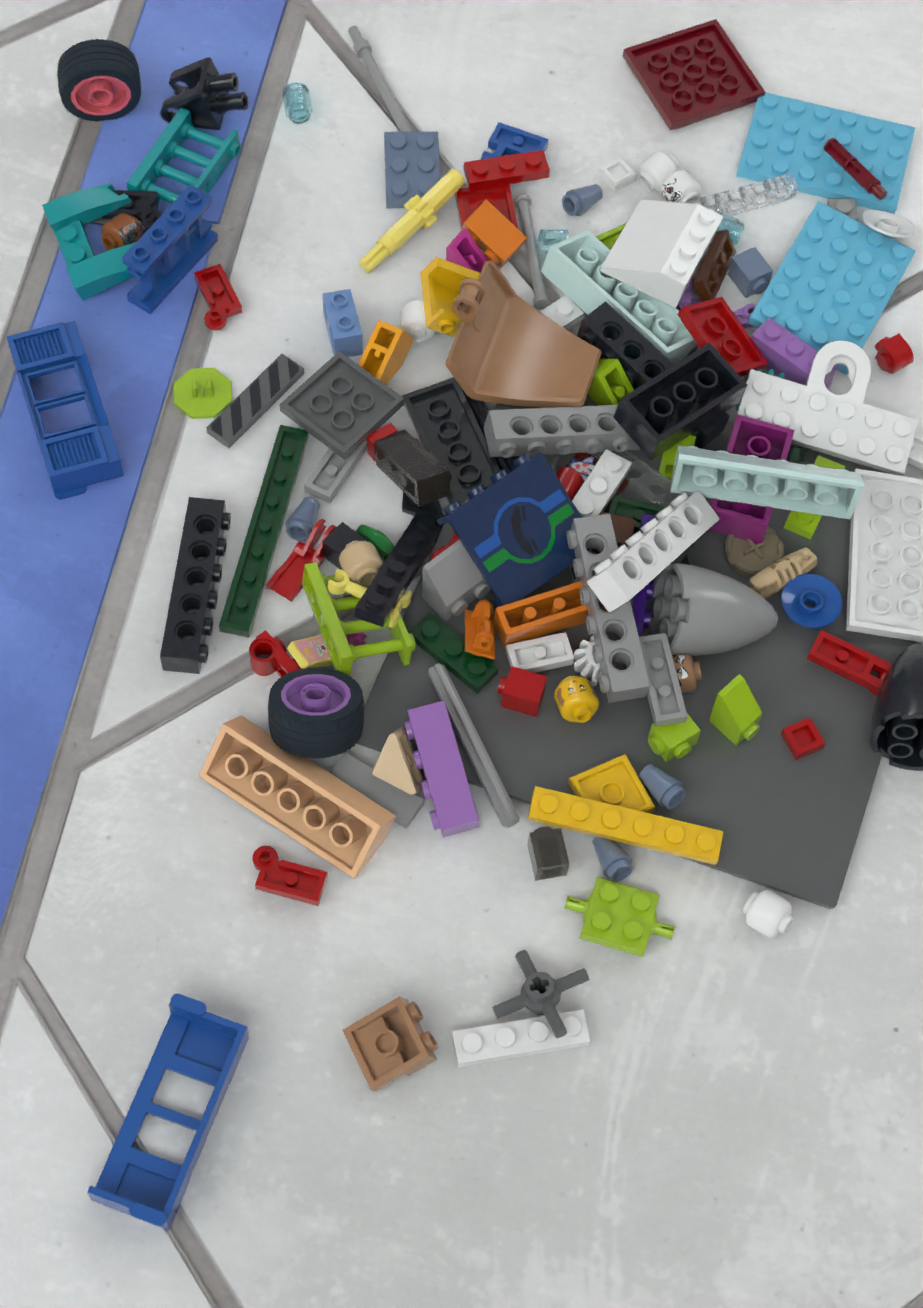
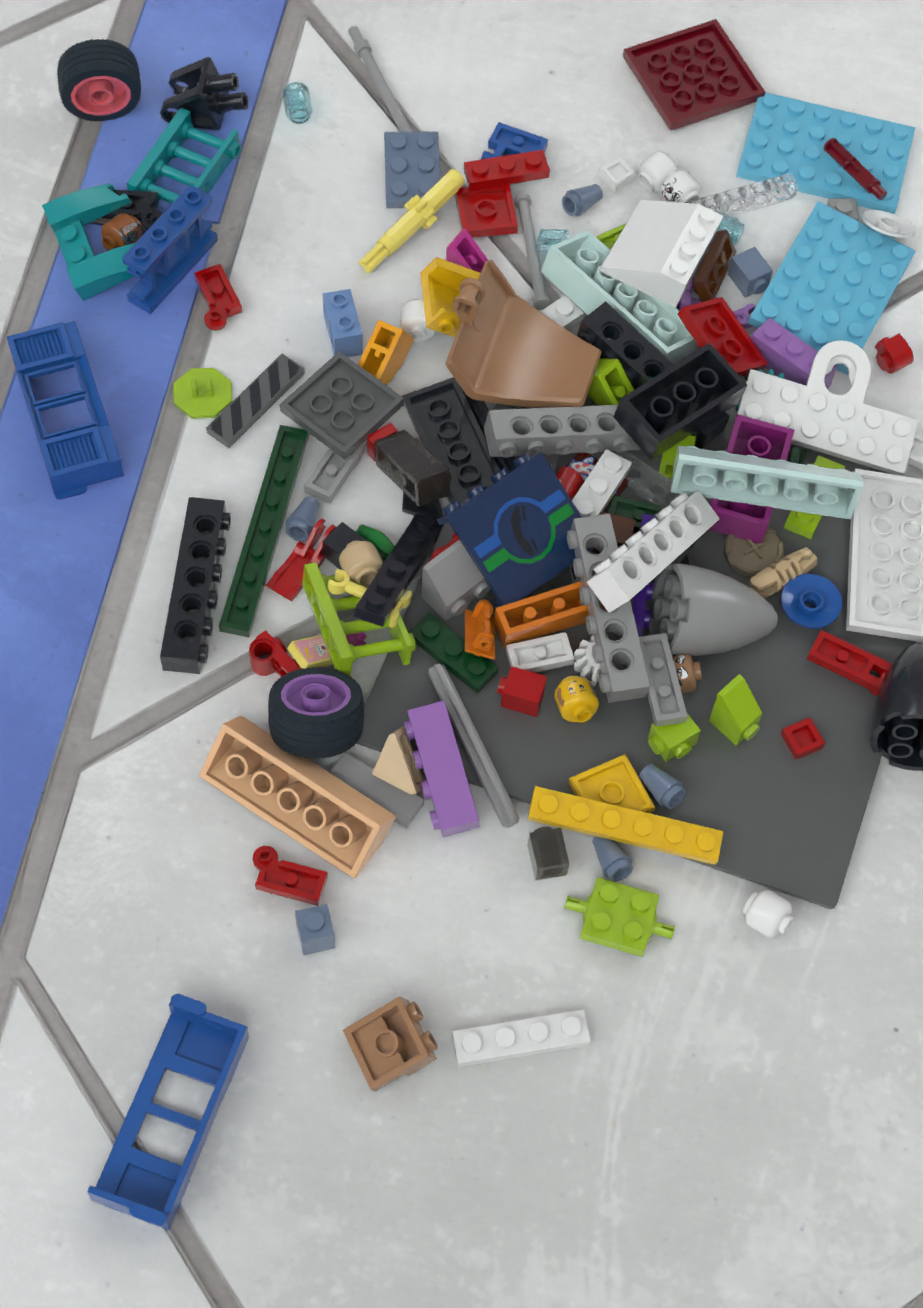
orange brick [461,199,527,268] -> none
dark grey bar [492,950,589,1038] -> none
none -> sand blue brick [295,904,335,955]

